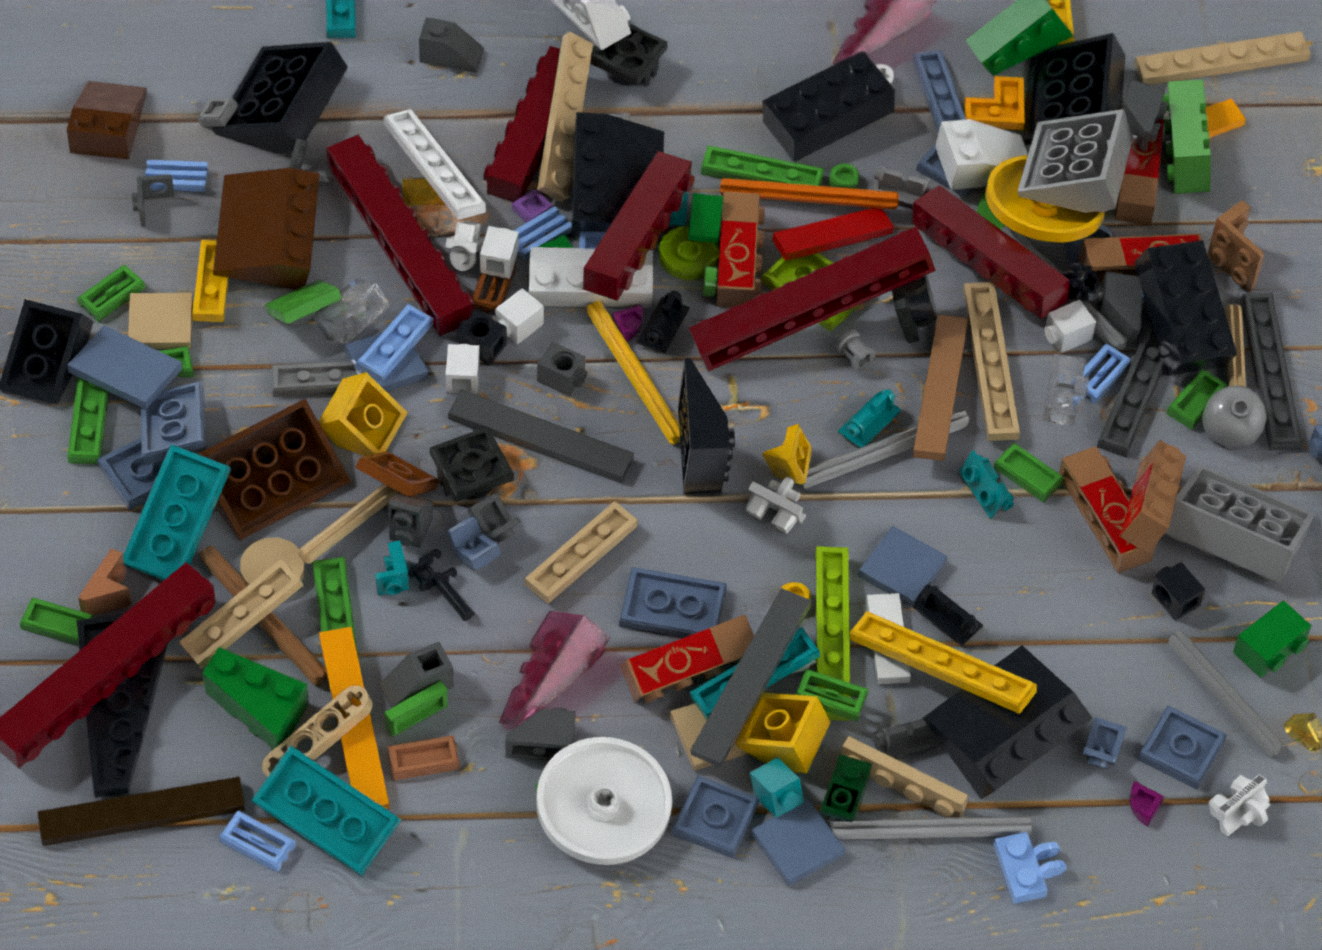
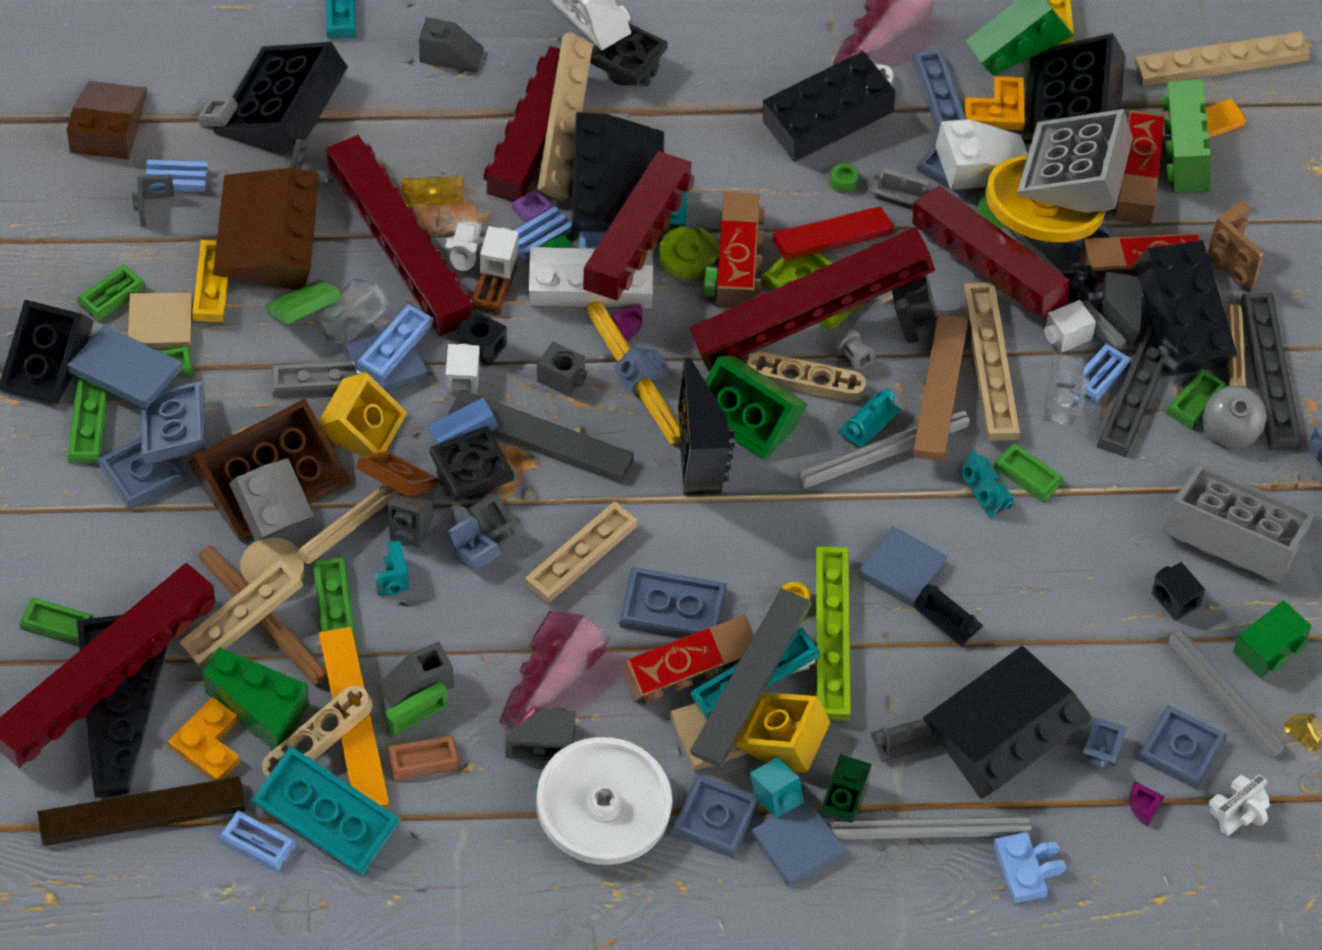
nougat slope [78,548,132,616] -> none
teal tile [123,444,231,581] -> none
white tile [384,109,486,220] -> none
black piece [408,549,474,621] -> none
white brick [495,288,544,345] -> none
black hinge [637,290,690,354] -> none
green slope [688,193,723,243] -> none
bright green tile [701,145,824,186] -> none
orange axle [720,178,899,210] -> none
white hips [745,477,806,534] -> none
yellow slope [762,423,812,485] -> none
bright green tile [796,669,869,722] -> none
tan plate [841,736,968,817] -> none
yellow tile [849,611,1037,714] -> none
white tile [866,593,911,684] -> none
medium nougat brick [1059,446,1157,574] -> none
medium nougat brick [1120,440,1186,553] -> none
dark grey slope [1122,80,1168,151] -> none
none -> light orange plate [167,697,240,781]
none -> light grey slope [229,458,314,542]
none -> medium blue panel [427,397,499,445]
none -> sand blue bracket [614,346,671,389]
none -> green slope [705,356,808,459]
none -> tan beam [747,352,866,402]

